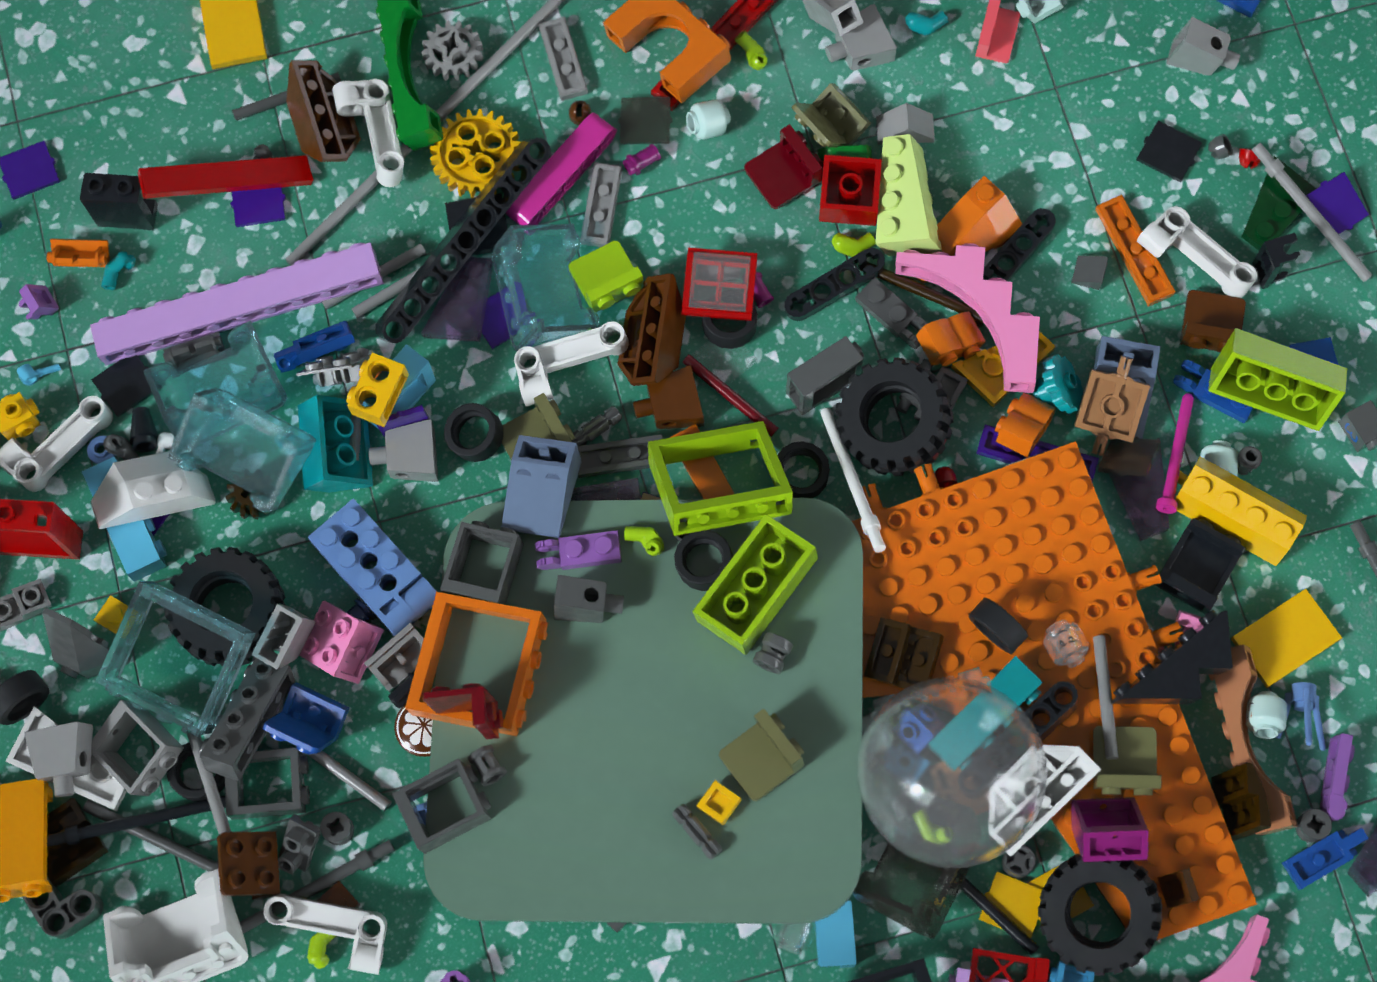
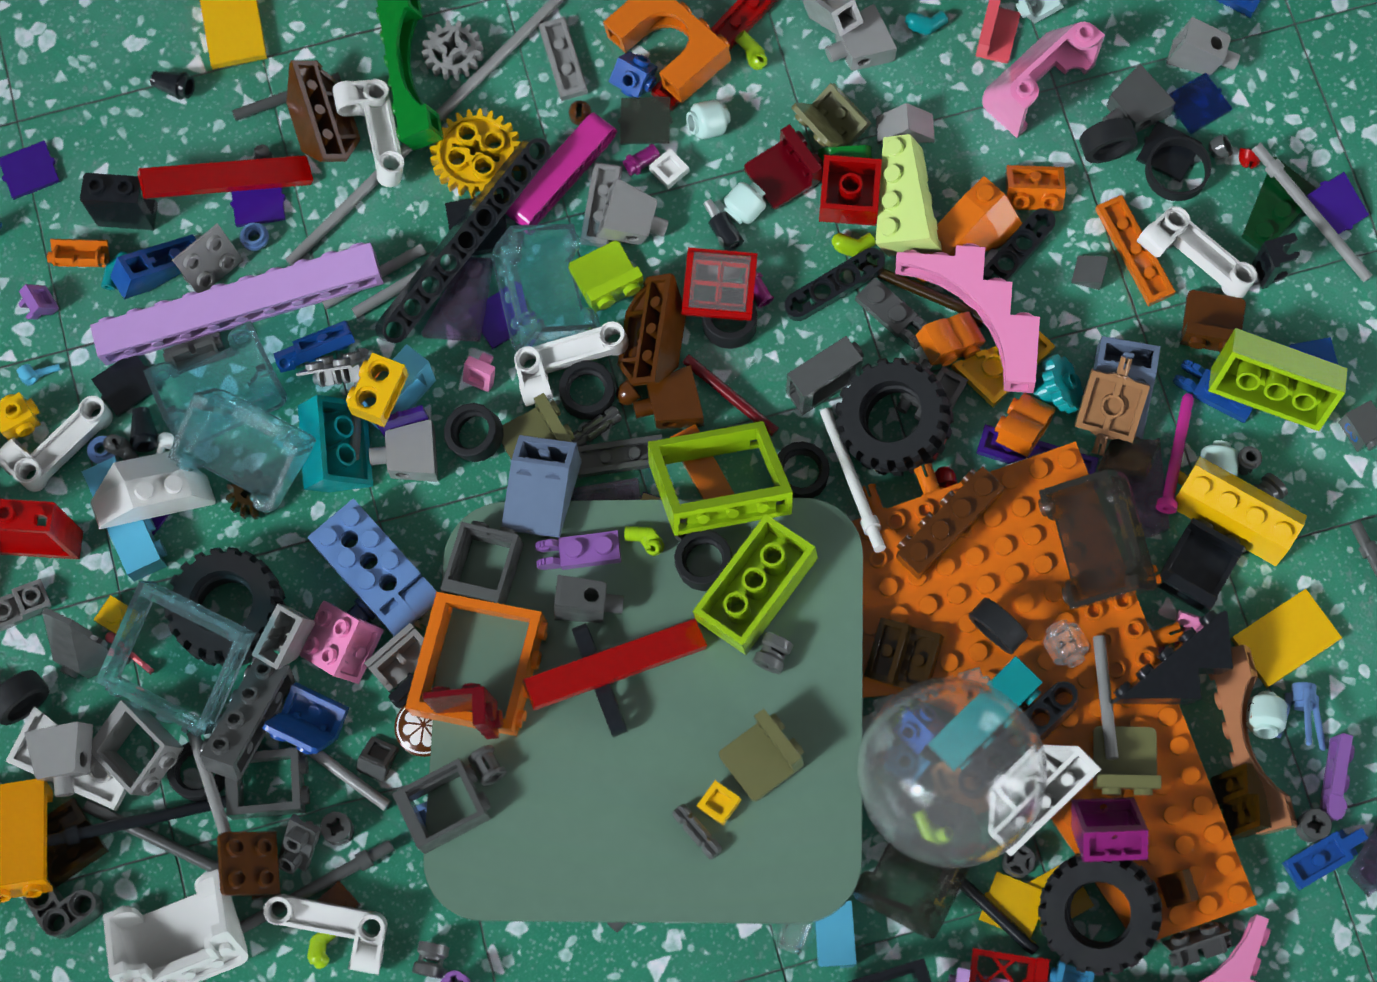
none -> coral hinge [105,632,154,675]
none -> blue slope [110,234,196,299]
none -> black cone [150,71,195,100]
none -> light grey hinge [172,223,244,293]
none -> medium blue plate [240,223,269,251]
none -> dark grey slope [356,736,399,782]
none -> flat silver wheel [412,941,450,979]
none -> bright pink tile [463,352,496,393]
none -> red tile [523,619,707,711]
none -> black tyre [559,361,615,420]
none -> black beam [572,623,628,737]
none -> light grey torso [596,179,669,245]
none -> blue brick [609,51,658,98]
none -> reddish brown hinge [616,379,641,405]
none -> white plate [649,148,689,190]
none -> black piece [703,199,744,251]
none -> light aqua head [724,182,766,225]
none -> reddish brown brick [896,466,1005,579]
none -> bright pink windscreen [982,22,1105,138]
none -> orange bracket [1005,165,1066,211]
none -> clear smoke windscreen [1039,469,1157,609]
none -> black tyre [1080,117,1138,163]
none -> dark grey torso [1102,64,1176,133]
none -> black tyre [1145,136,1211,201]
none -> dark grey hinge [1162,922,1232,968]
none -> clear blue piece [1169,73,1233,135]
none -> dark grey wheel [1253,473,1288,499]

